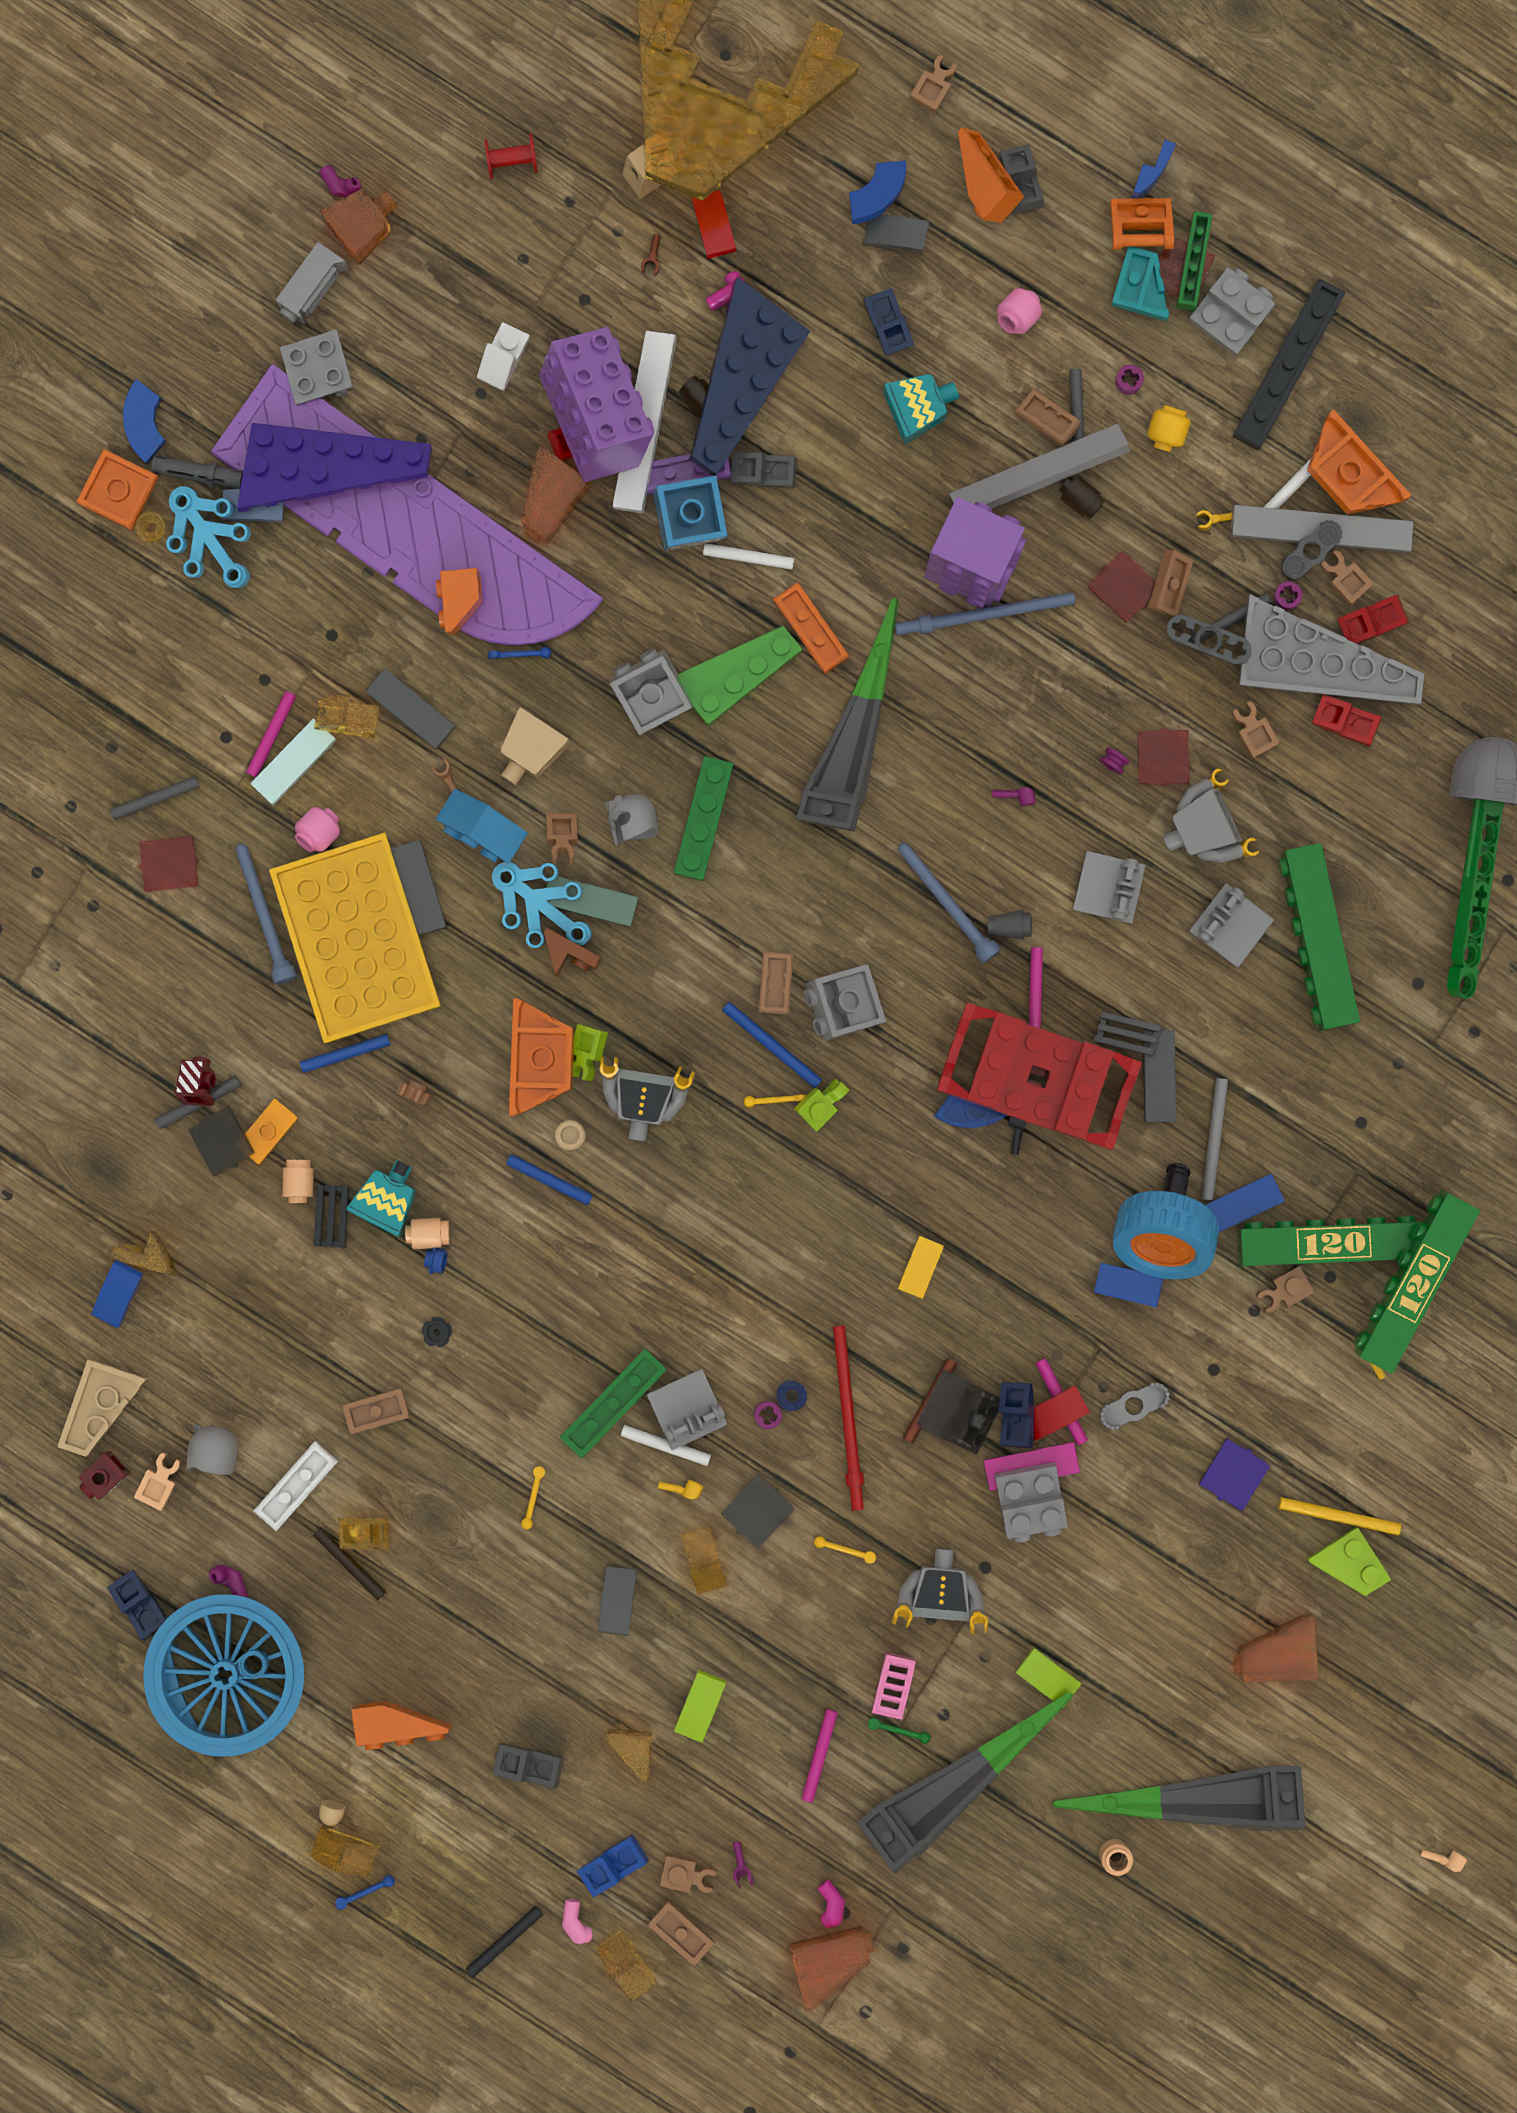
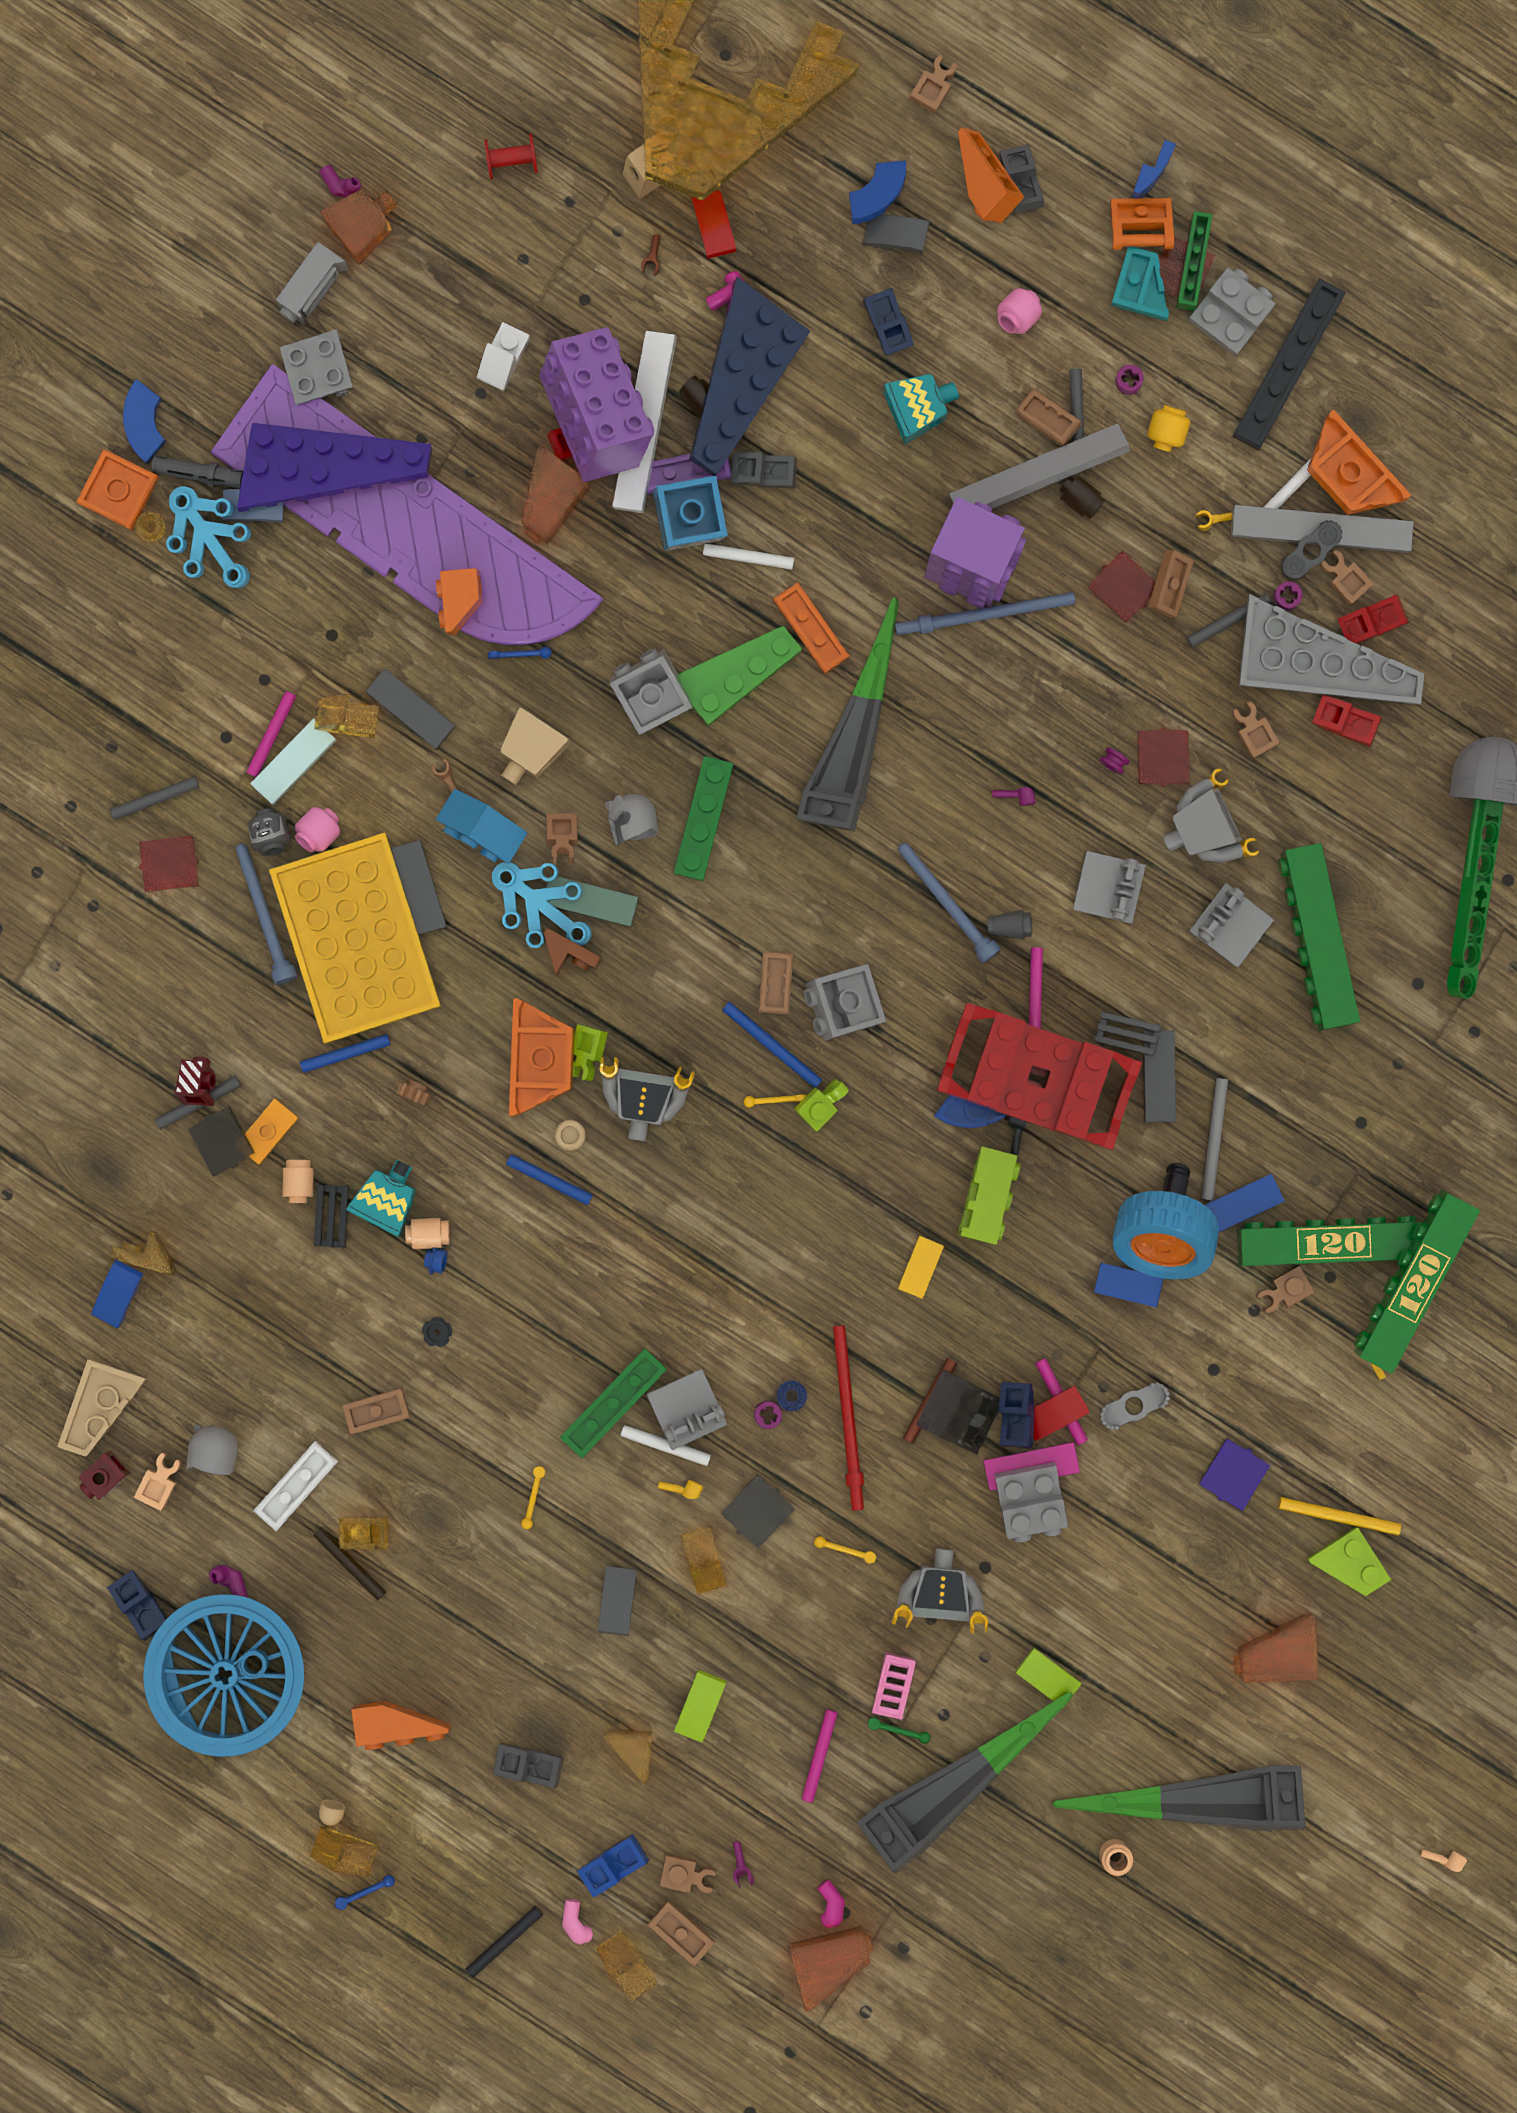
dark grey beam [1167,615,1252,666] -> none
none -> dark grey head [247,809,291,856]
none -> lime wedge [957,1146,1021,1245]

